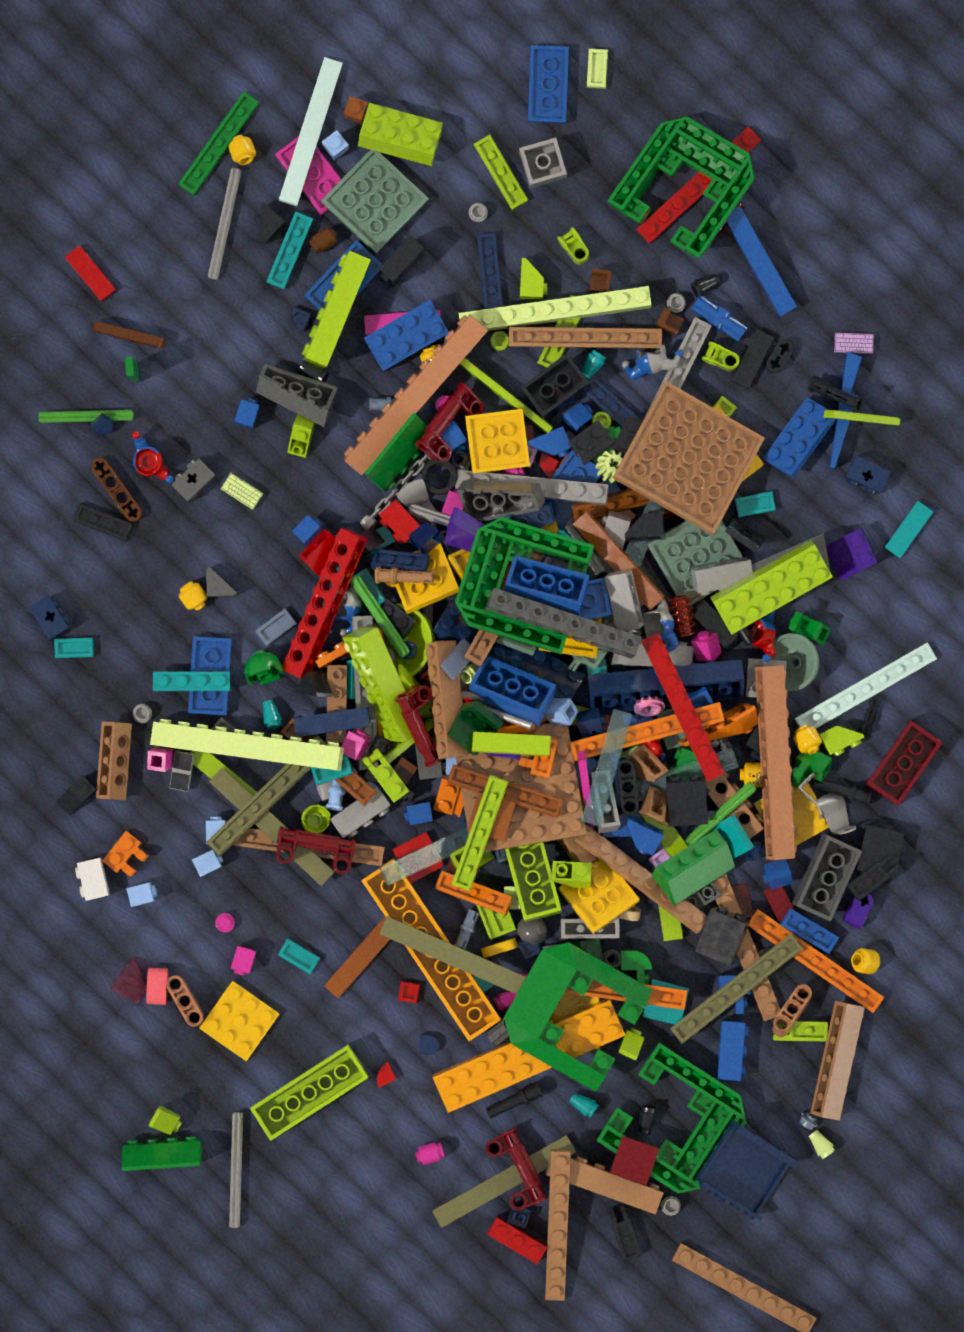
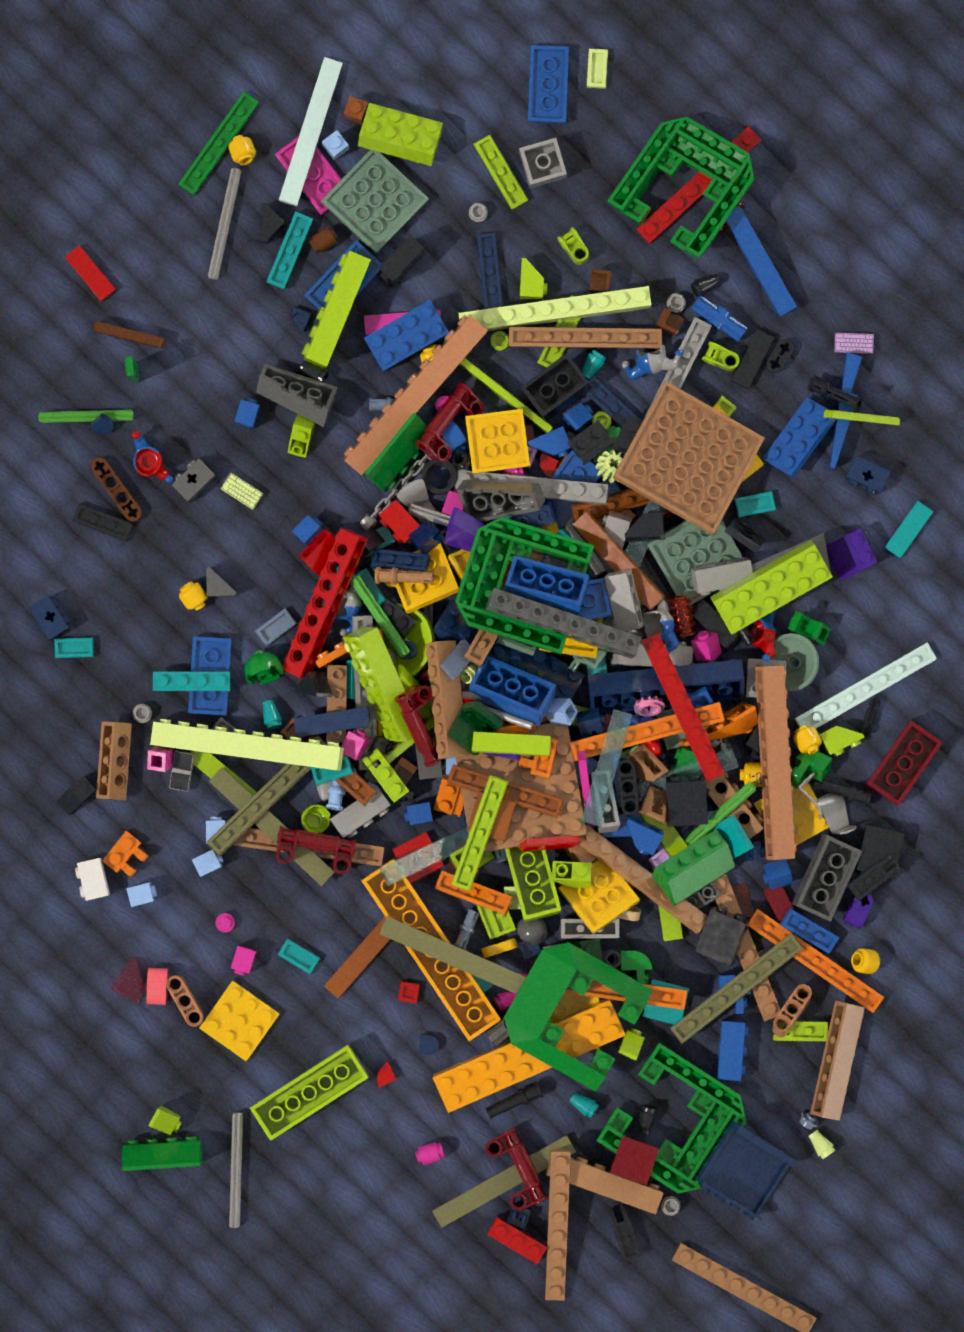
none -> red tile [519,836,581,851]

